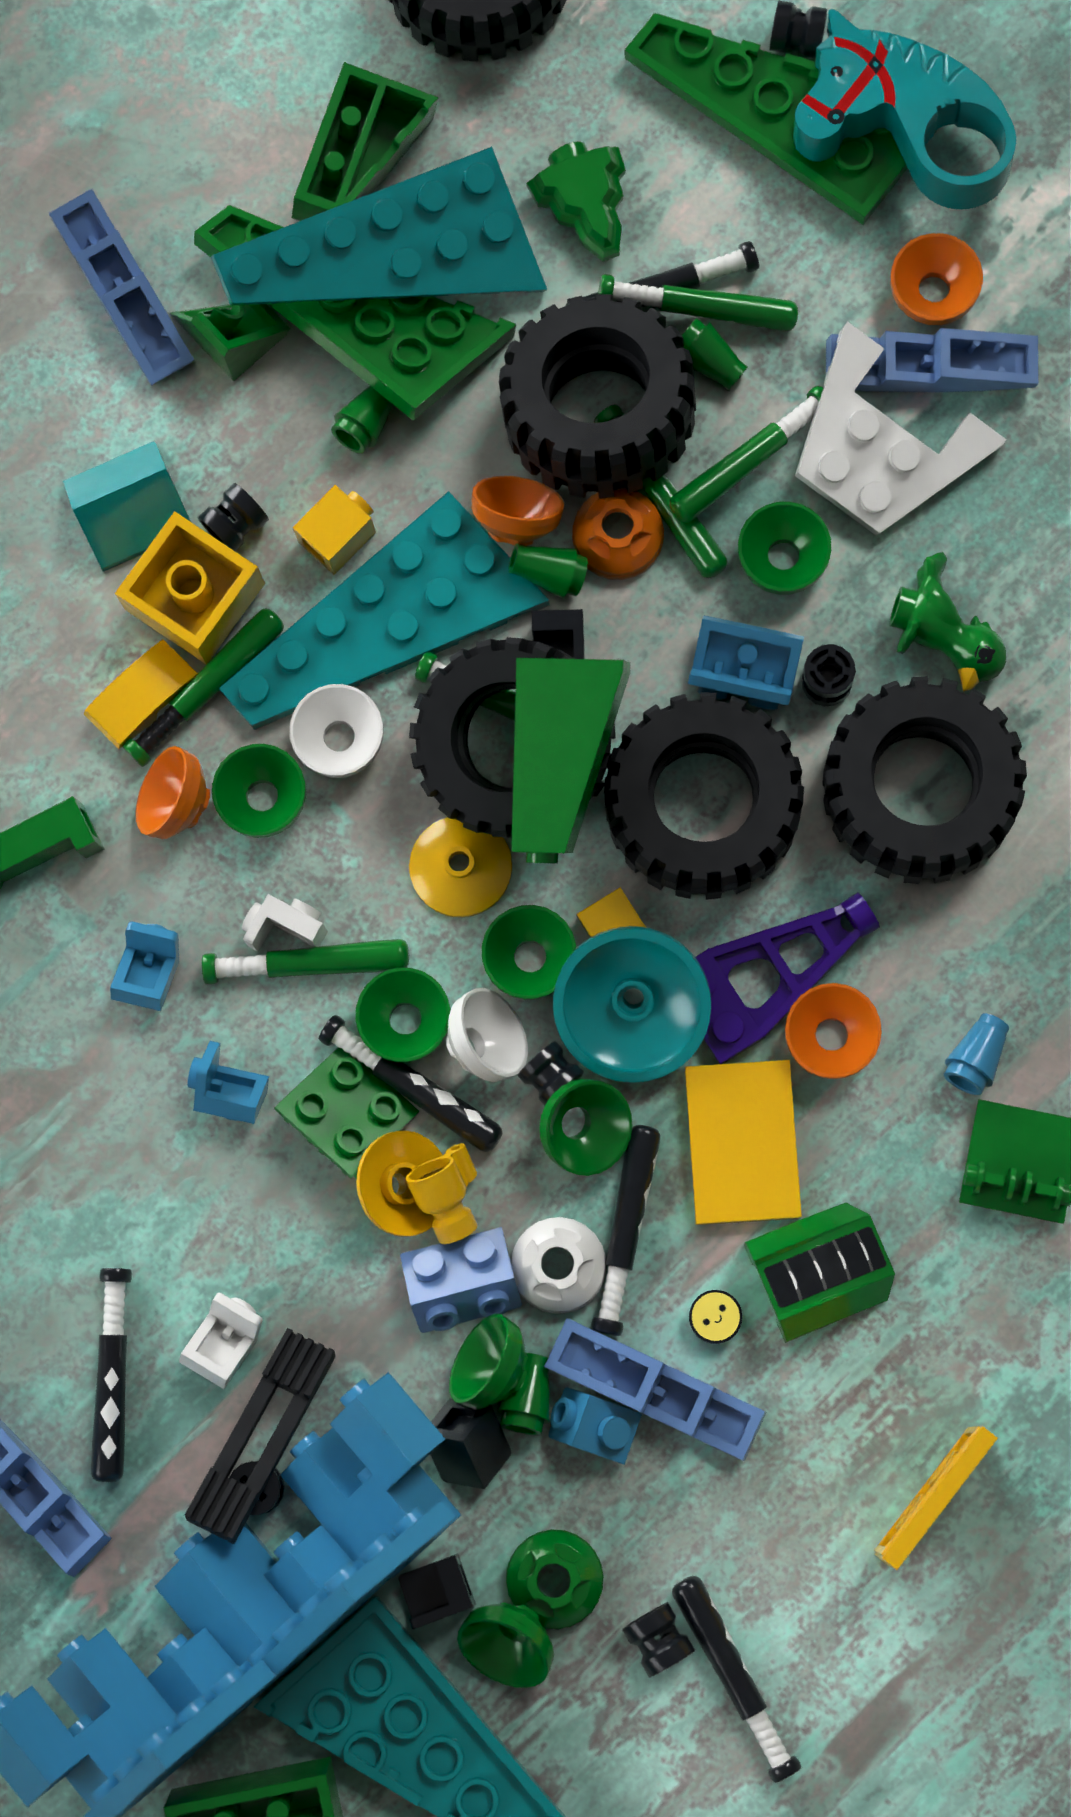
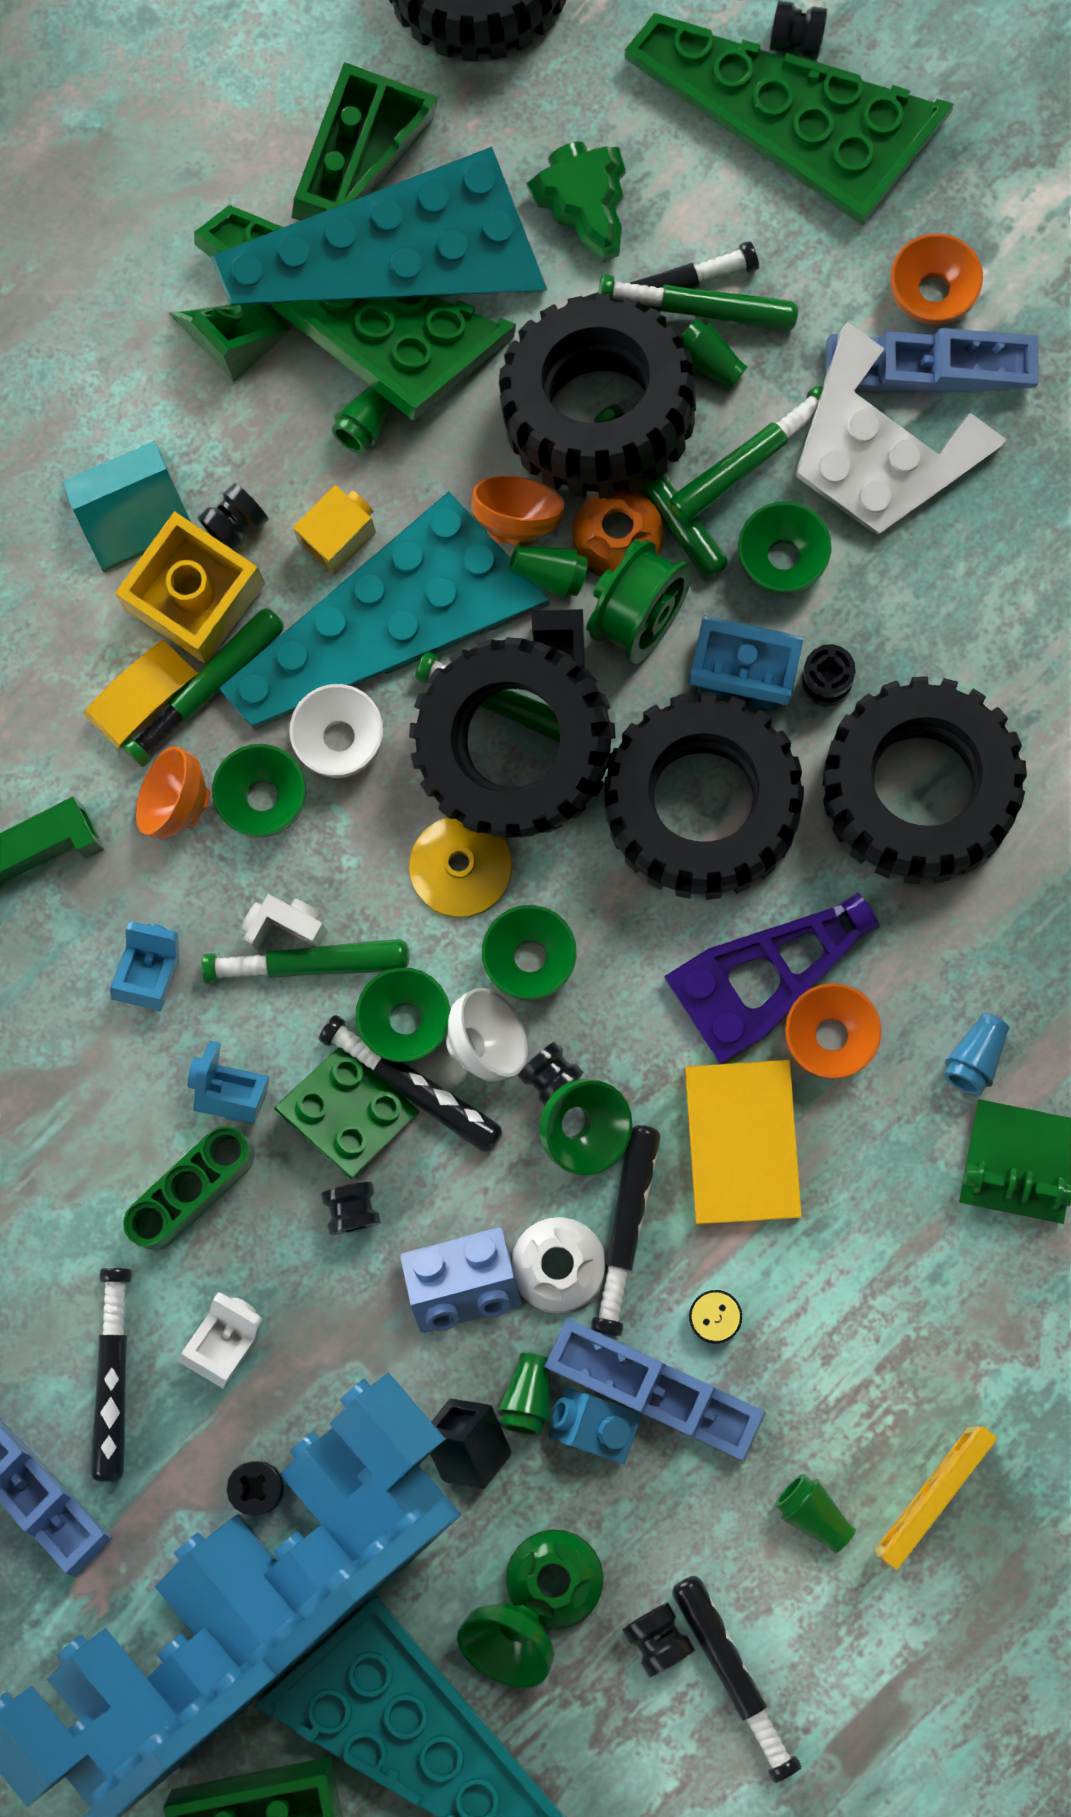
medium blue slope [49,189,194,386] -> none
black container [185,1328,336,1544] -> none
yellow dish [356,1131,442,1237] -> none
black panel [399,1553,476,1630] -> none
yellow piece [405,1143,478,1244] -> none
green piece [449,1314,528,1410] -> none
green slope [511,658,631,863] -> none
teal dish [553,926,711,1083] -> none
yellow tile [576,887,646,937] -> none
green slope [744,1203,895,1343] -> none
teal animal [793,9,1016,209] -> none
green animal [889,552,1007,692] -> none
none -> green beam [123,1126,255,1250]
none -> black wheel [321,1182,381,1235]
none -> green wheel [586,539,693,663]
none -> green cone [775,1474,856,1553]

